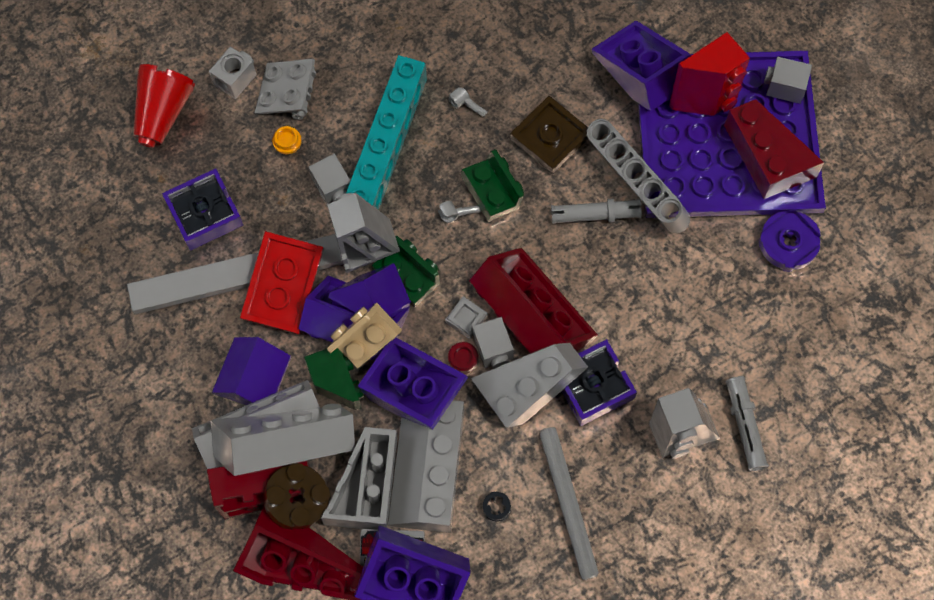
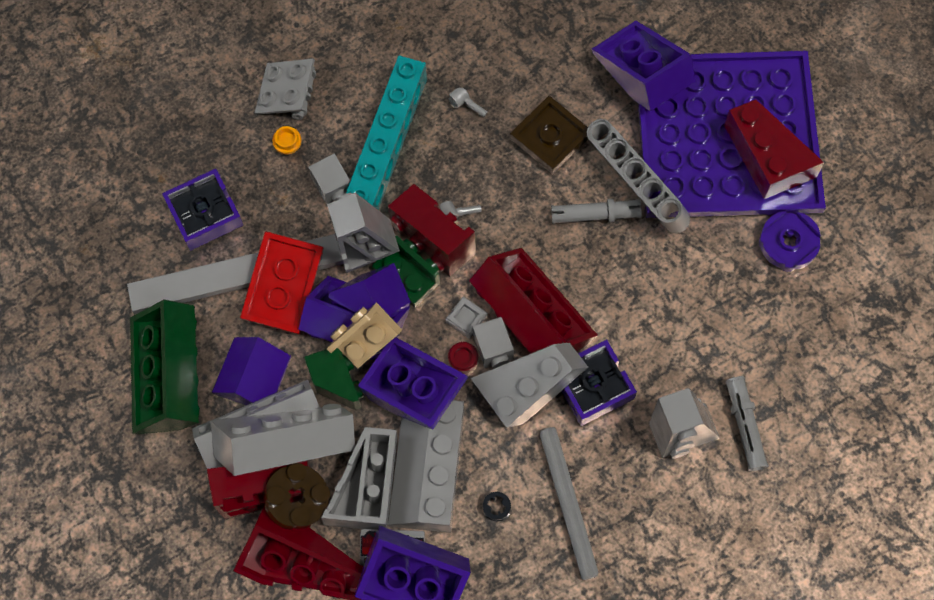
red cone [133,64,195,148] -> none
light grey brick [209,46,257,99] -> none
dark green bracket [460,149,524,222] -> none
red slope [669,32,750,116] -> none
light grey brick [764,57,812,104] -> none
none -> dark green slope [130,299,200,434]
none -> dark red wedge [388,184,476,277]

